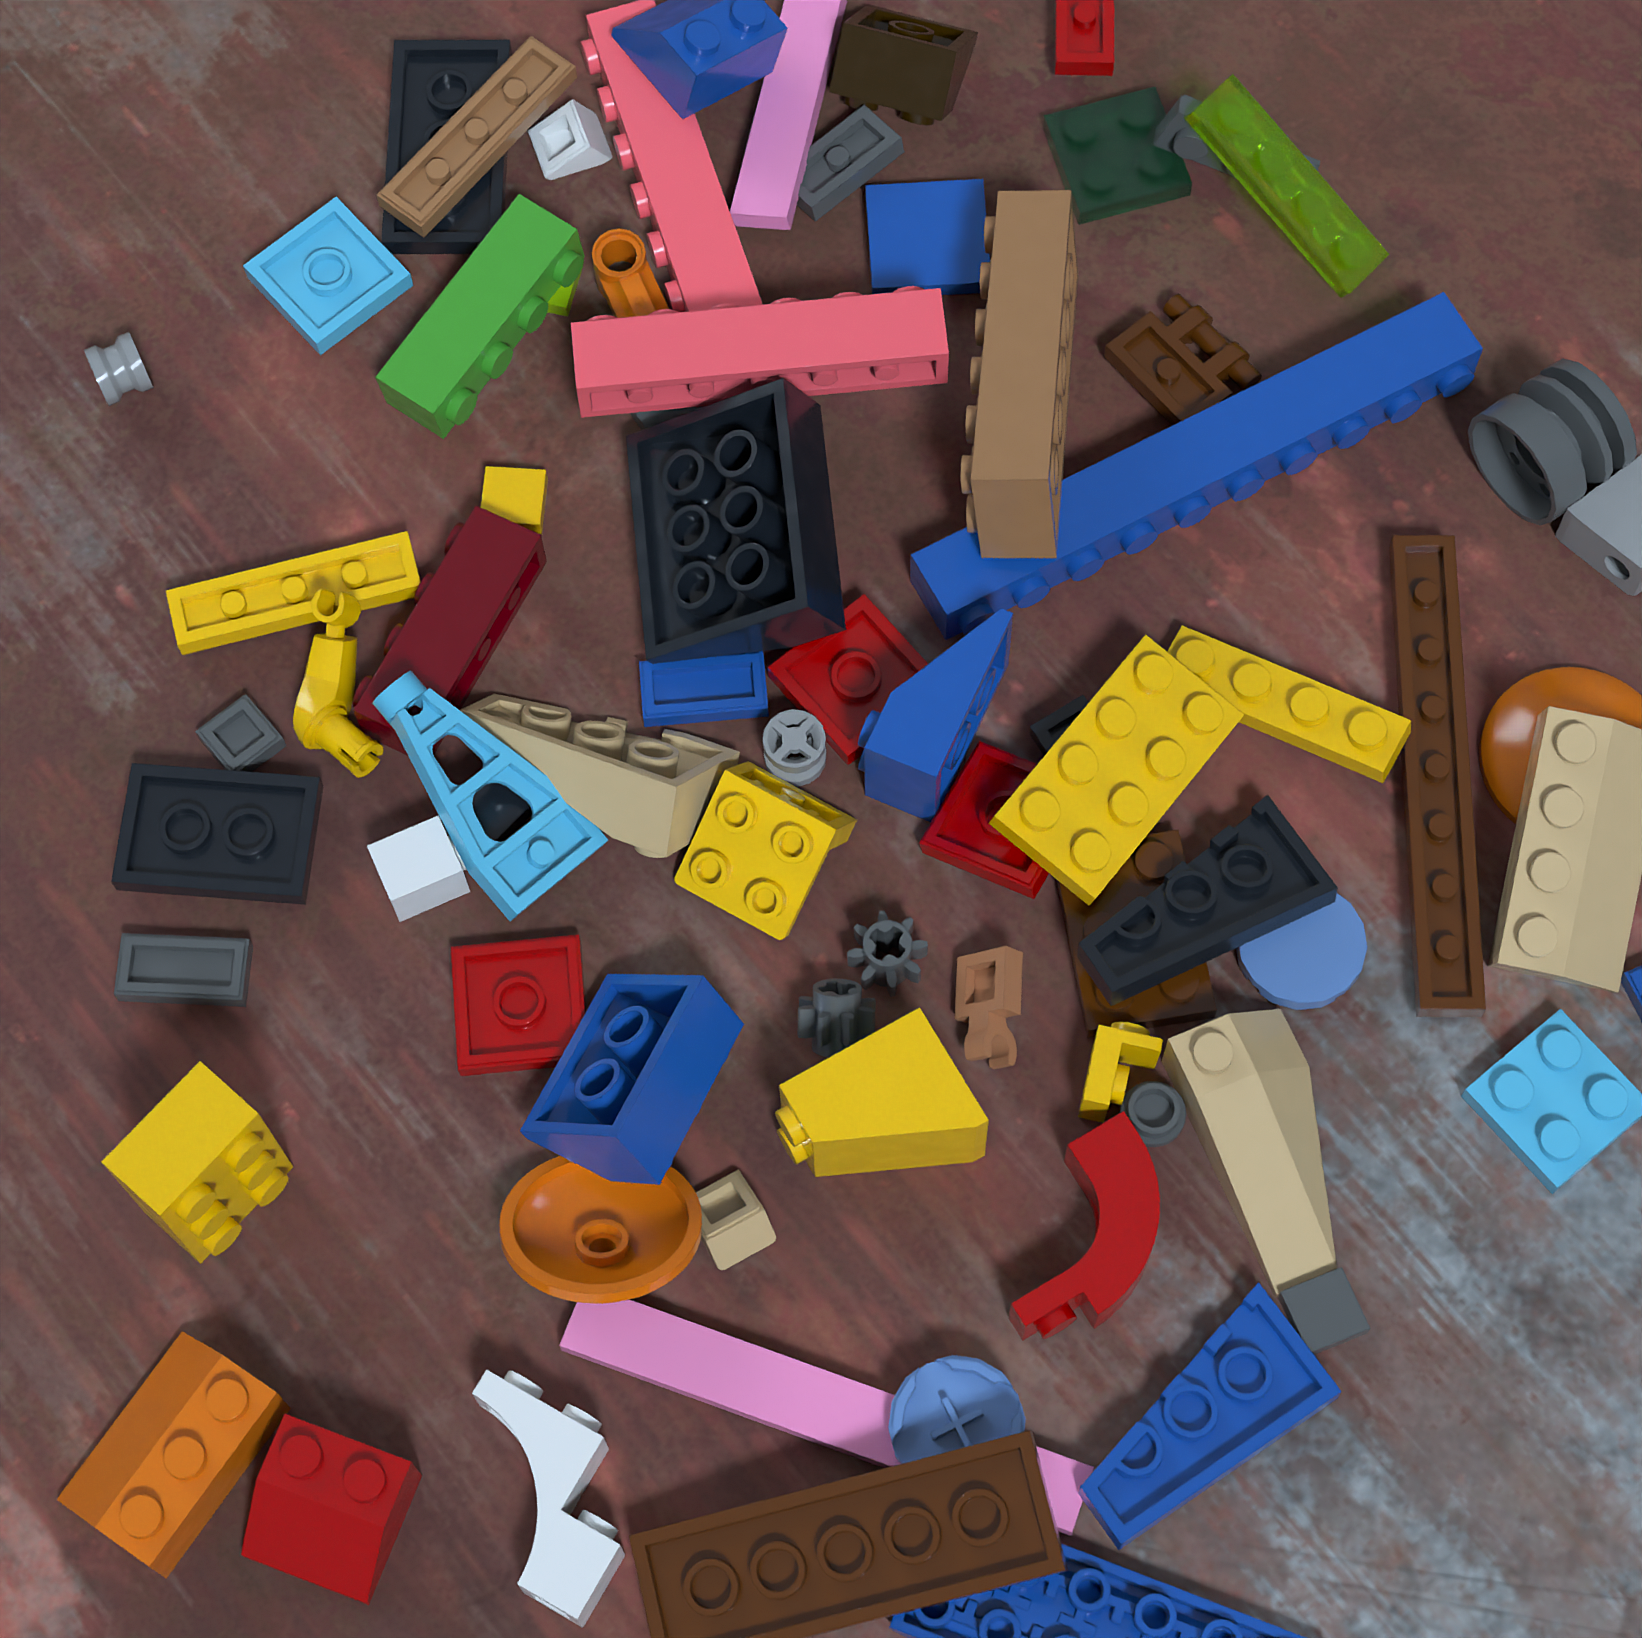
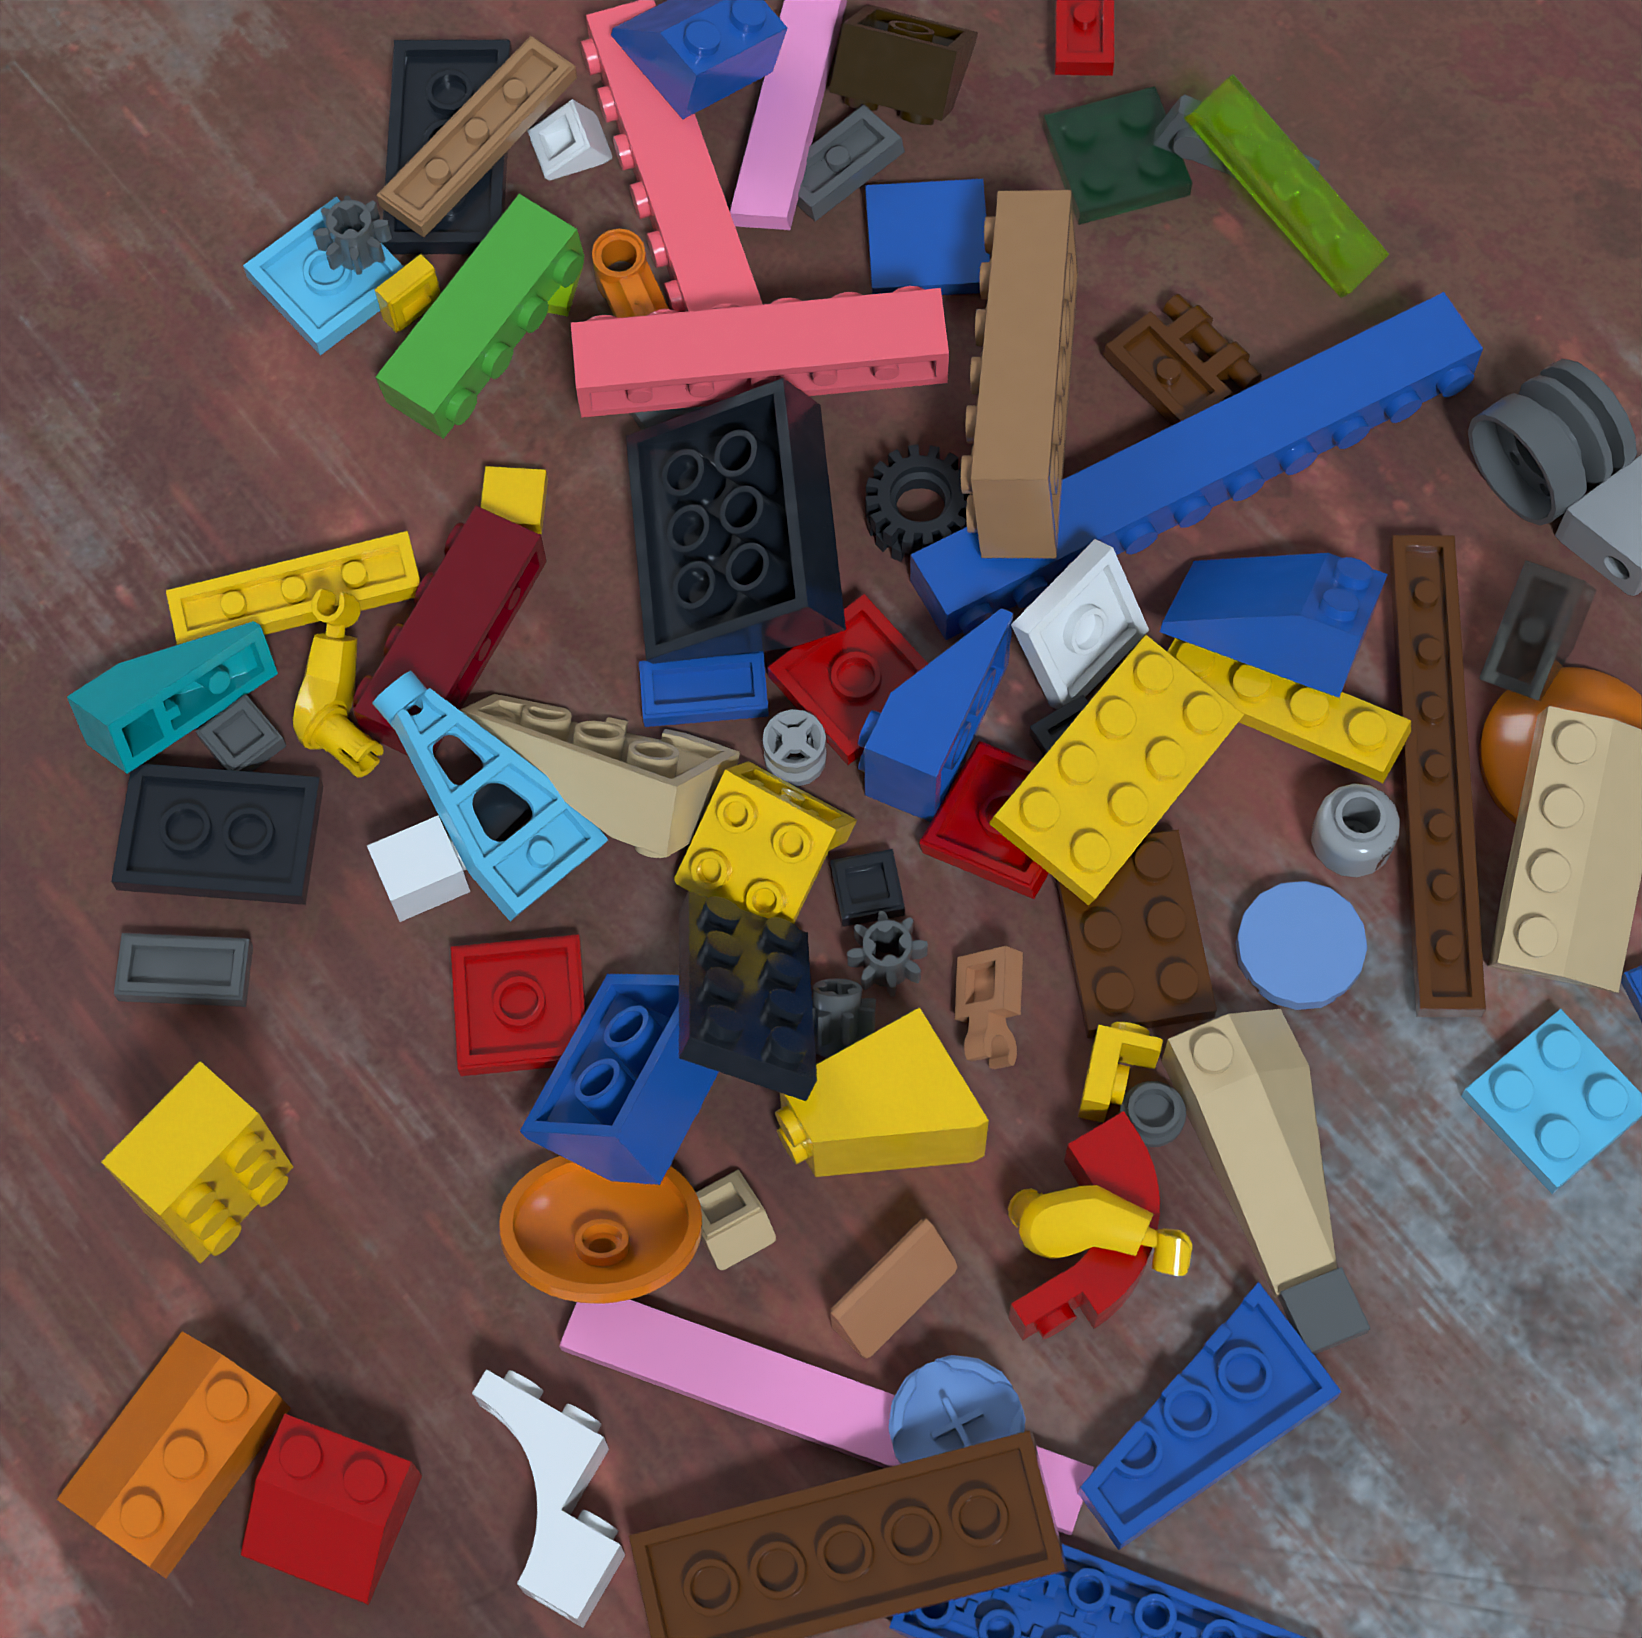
light grey wheel [84,332,153,406] -> none
black wing [1077,795,1338,1006] -> none
none -> teal slope [67,621,278,774]
none -> dark grey gear [313,196,392,275]
none -> yellow tile [374,254,441,333]
none -> black plate [679,891,817,1101]
none -> black tile [830,849,905,927]
none -> nougat slope [831,1219,957,1359]
none -> black tyre [865,444,973,562]
none -> yellow arm [1008,1185,1192,1276]
none -> white plate [1011,539,1149,710]
none -> blue slope [1160,553,1388,698]
none -> light grey head [1311,783,1400,877]
none -> clear smoke slope [1479,560,1597,701]

